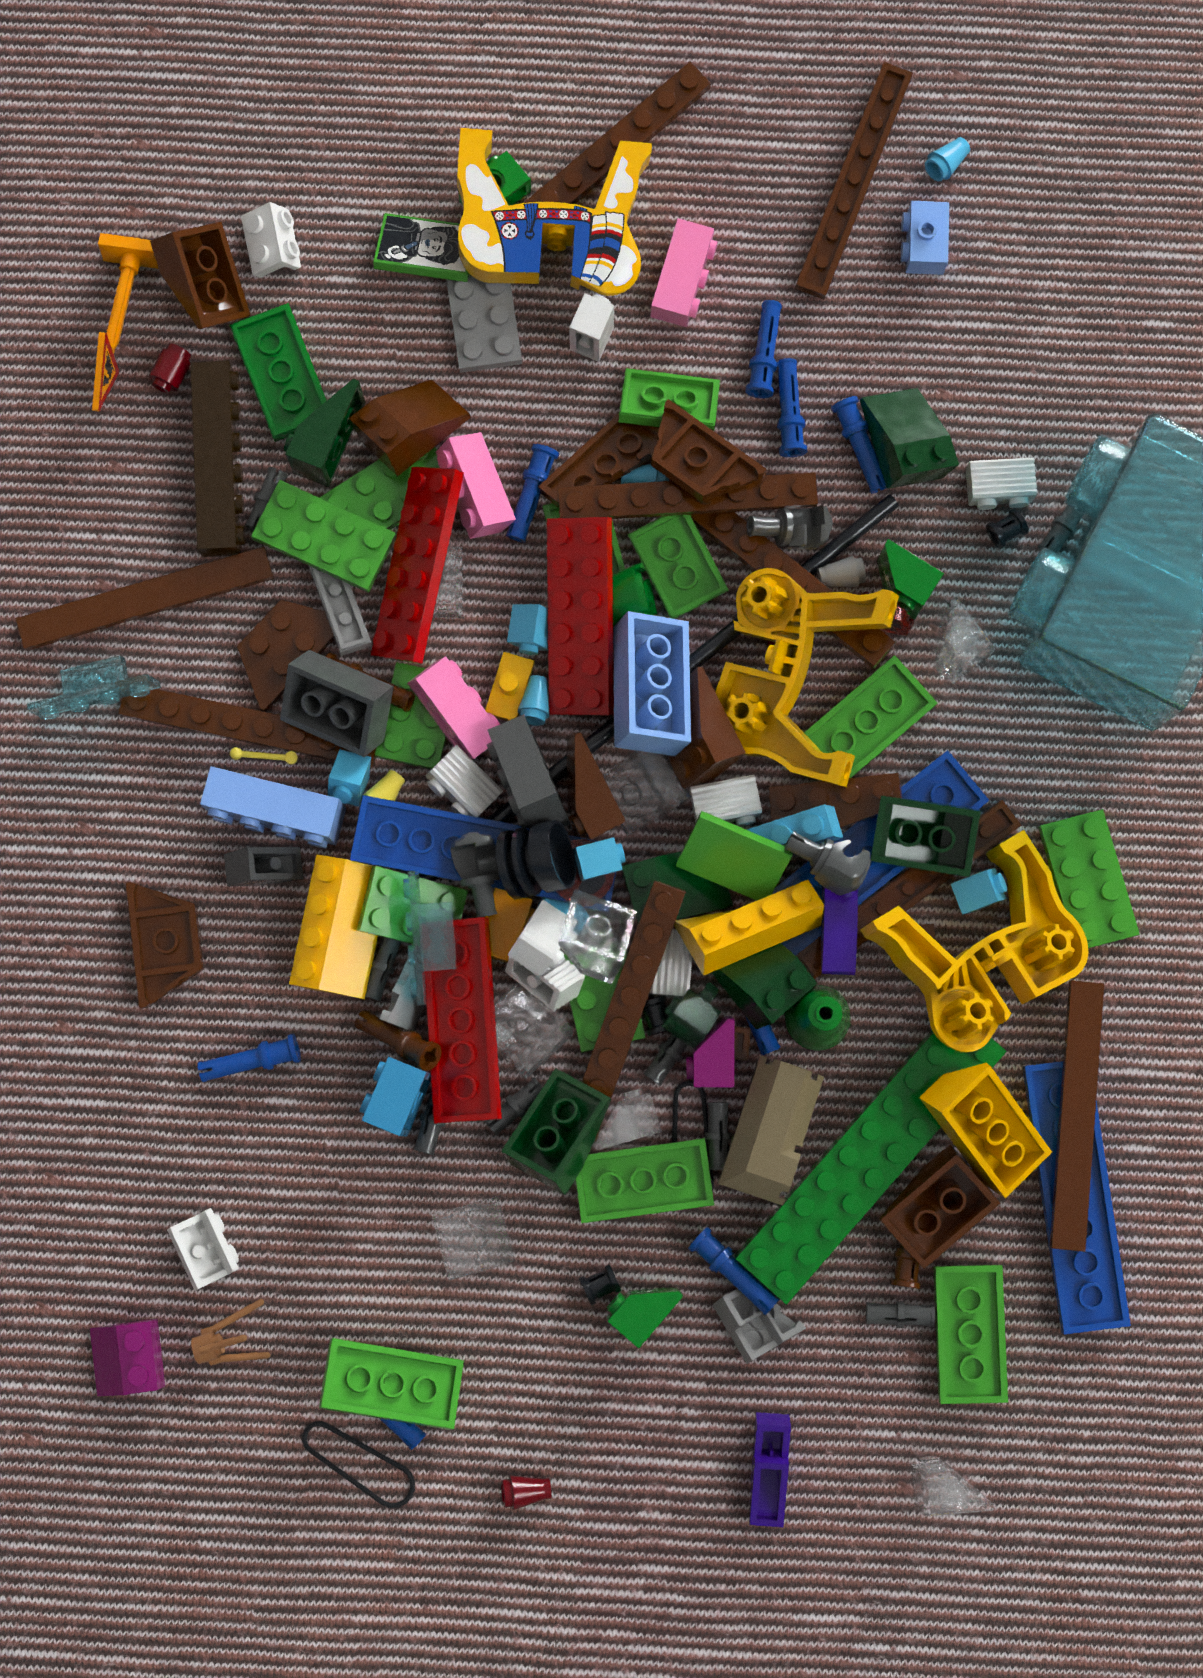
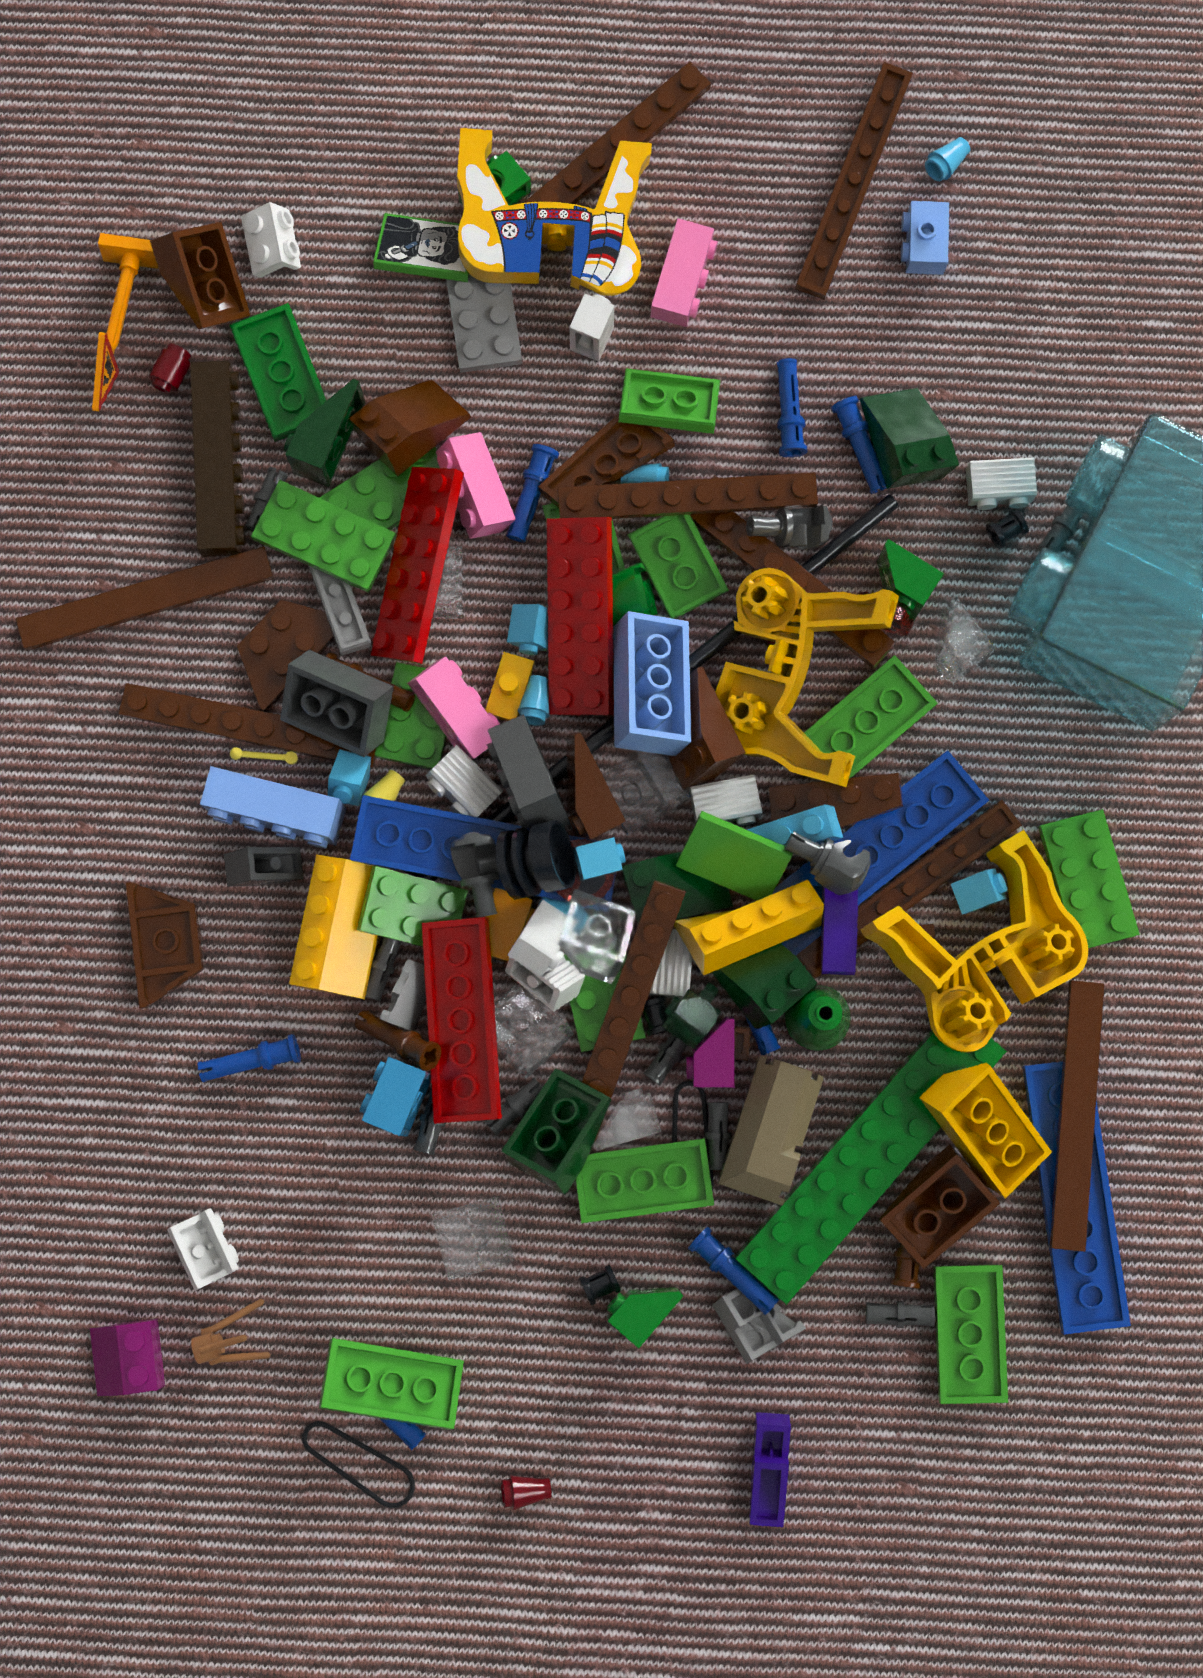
clear light blue bracket [27,655,161,720] -> none
clear light blue bracket [403,871,457,1006] -> none
reddish brown wing [651,399,767,502] -> none
blue pin [745,300,782,399] -> none
light grey cone [817,555,866,587] -> none
dark green slope [871,795,981,877] -> none
clear slope [911,1456,994,1516] -> none

